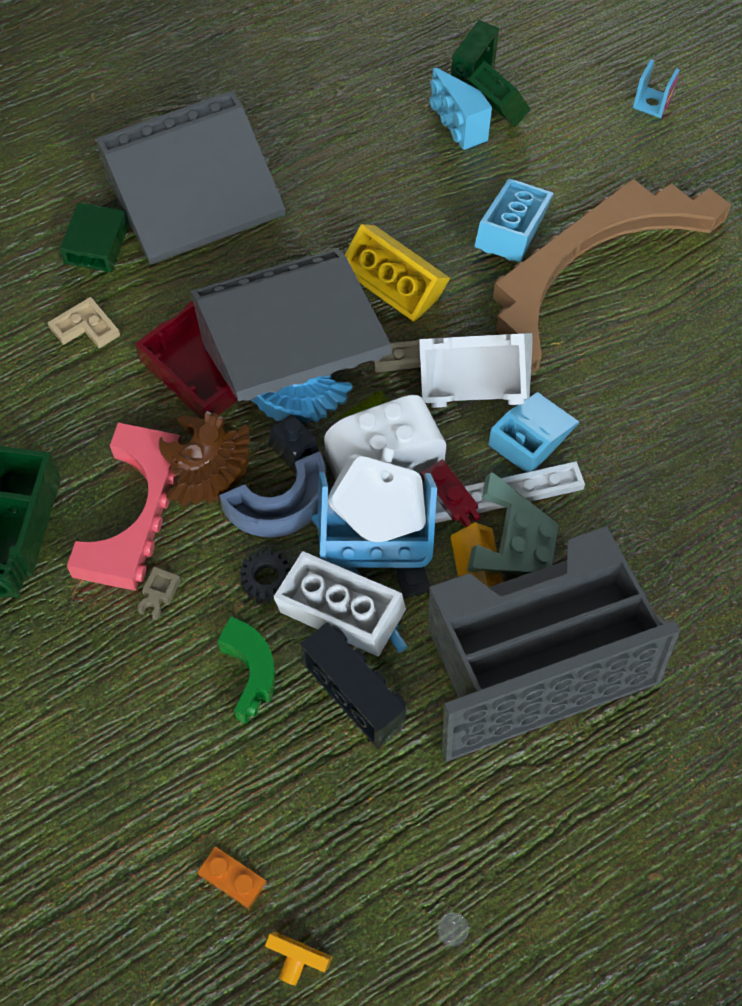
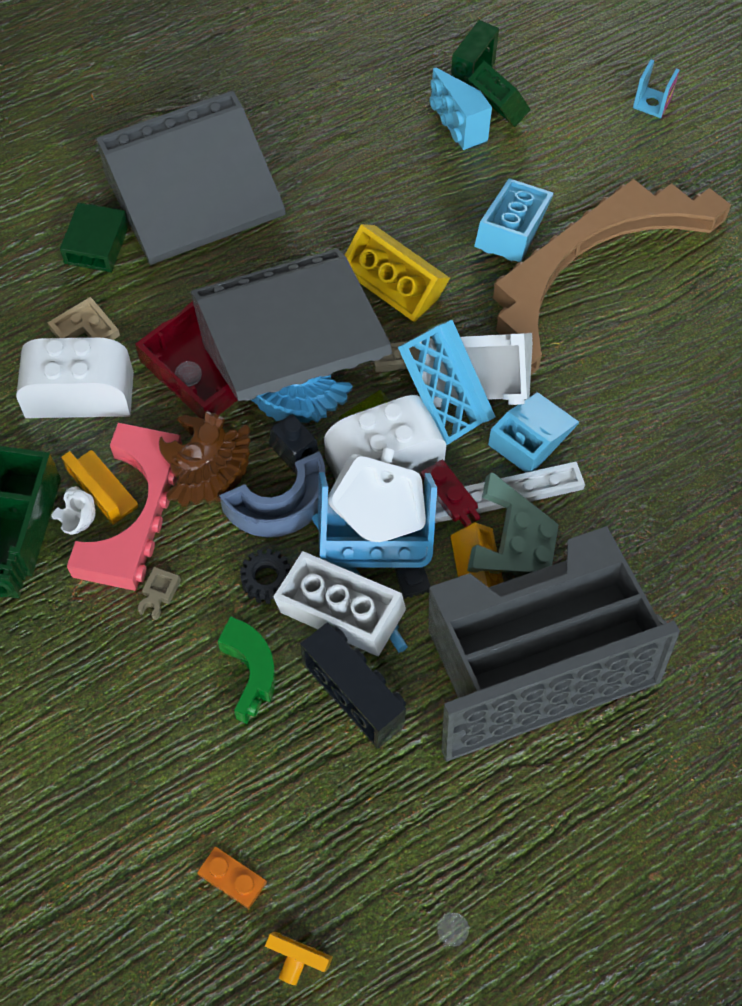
none -> white brick [16,338,134,418]
none -> white hair [51,486,96,535]
none -> light orange panel [61,450,138,525]
none -> clear piece [175,361,202,386]
none -> medium azure fence [398,320,496,445]

